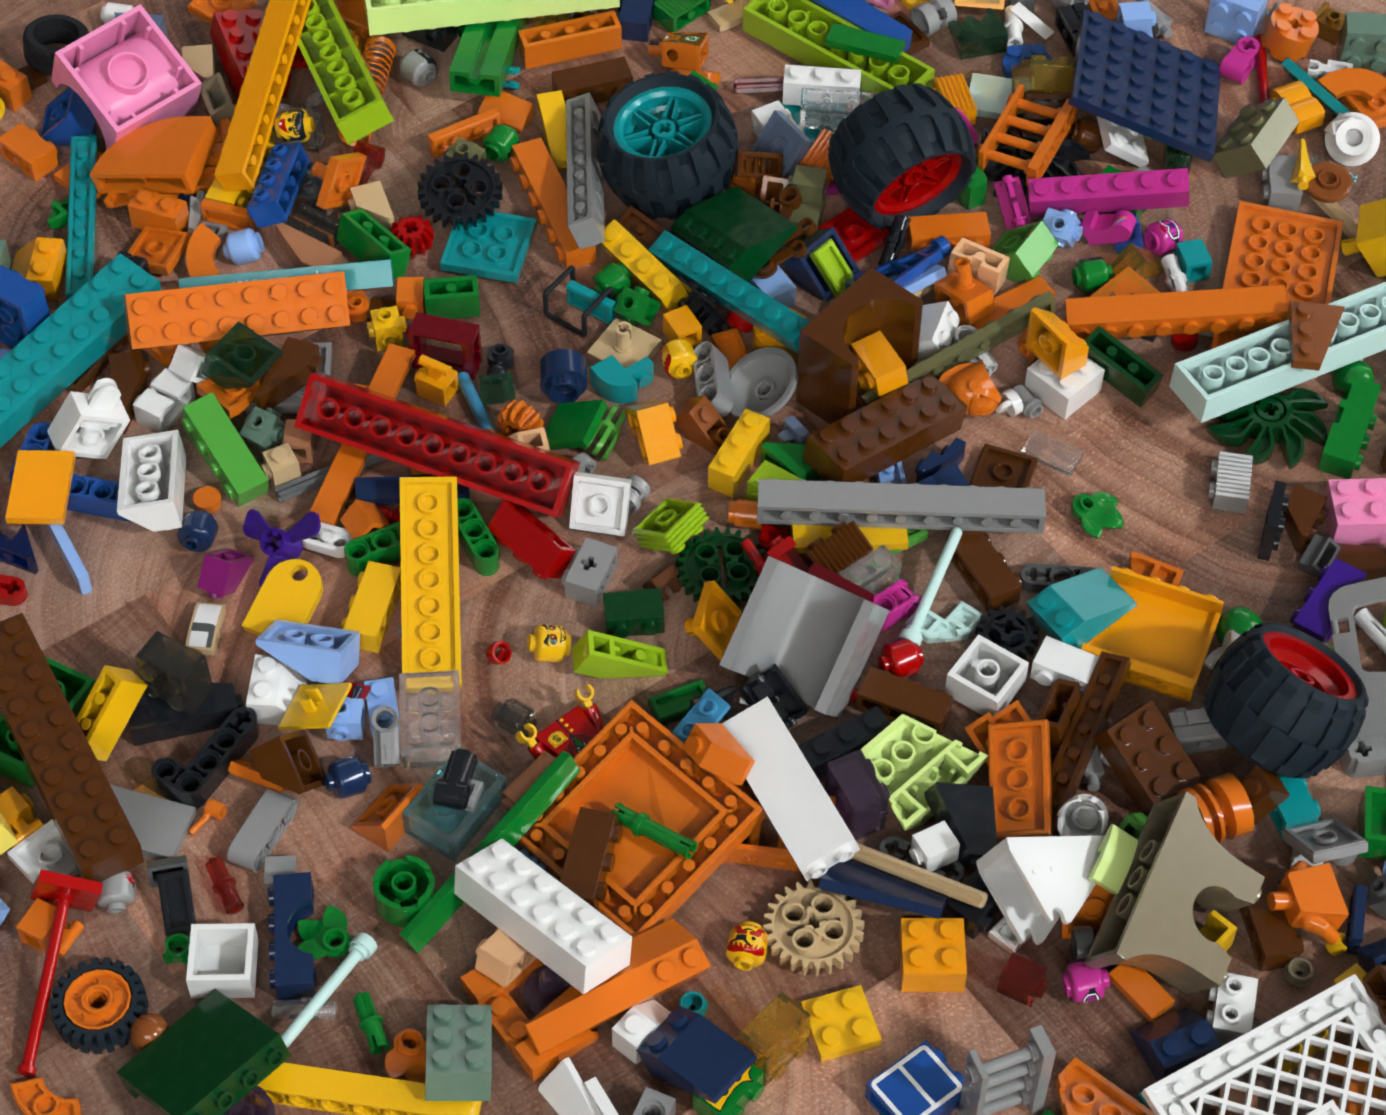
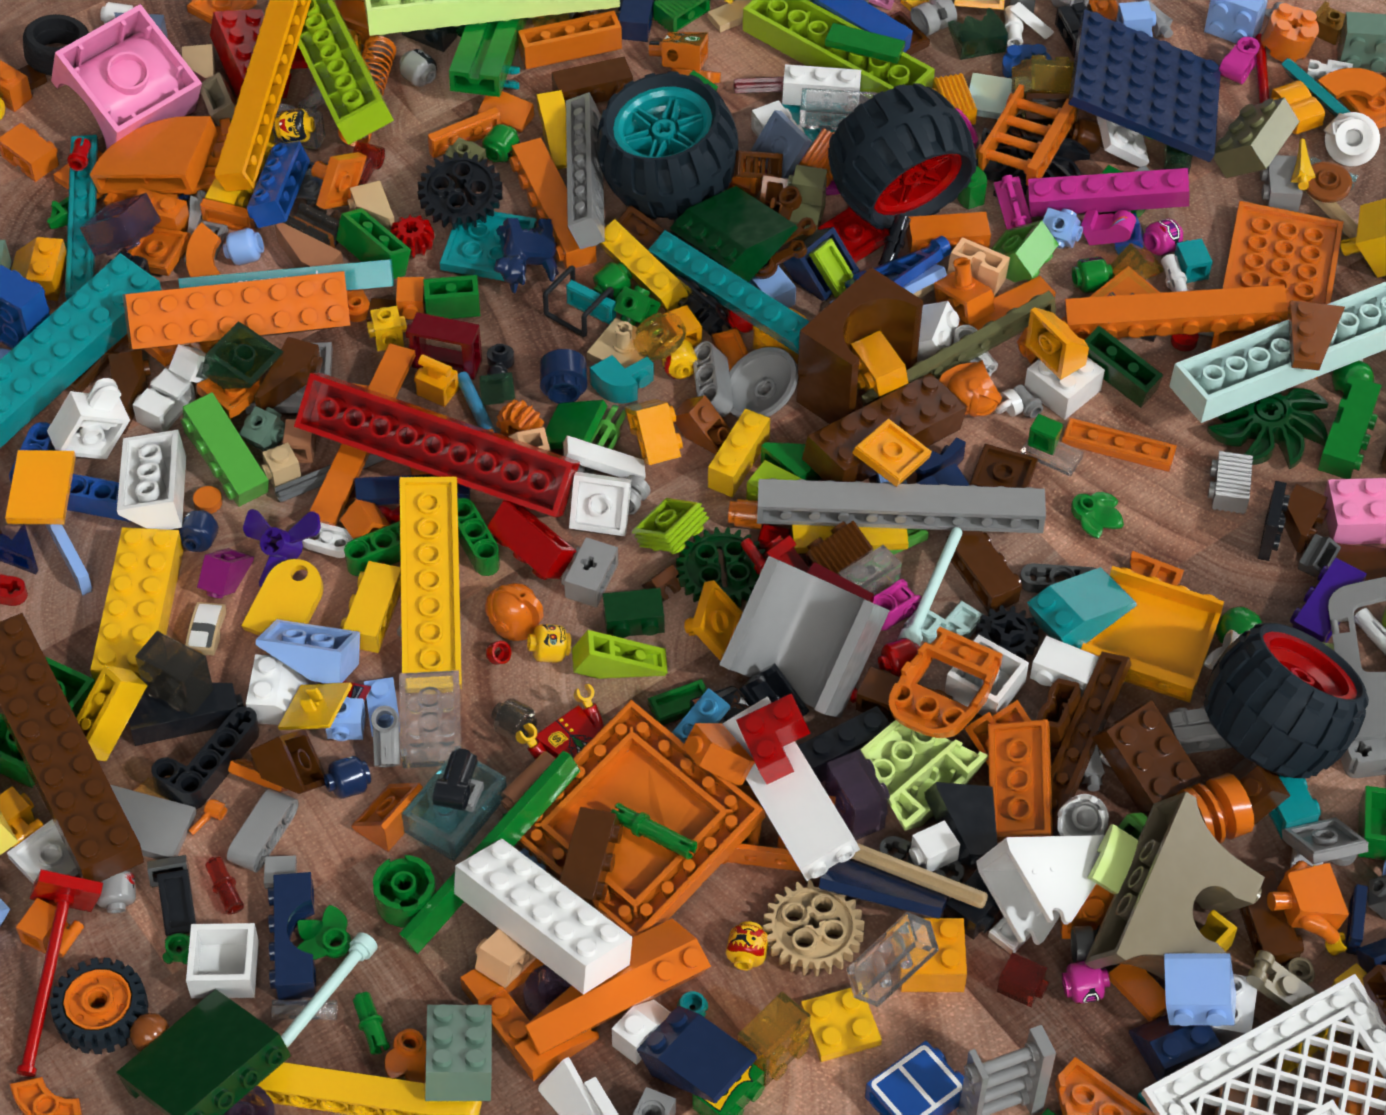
blue slope [39,87,96,146] -> none
sand blue tile [778,415,810,444] -> none
none -> red pin [67,138,91,171]
none -> brick [80,193,161,256]
none -> yellow brick [90,527,184,682]
none -> orange helmet [485,583,544,641]
none -> dark blue animal [494,218,559,293]
none -> white tile [563,436,646,480]
none -> clear yellow tile [633,312,686,361]
none -> red brick [736,693,811,784]
none -> clear brick [846,912,939,1007]
none -> light orange tile [852,419,932,487]
none -> orange slope [889,627,1003,738]
none -> green slope [1027,414,1063,455]
none -> orange tile [1061,417,1177,472]
none -> light blue slope [1164,953,1236,1026]
none -> dark tan plate [1246,950,1319,1011]

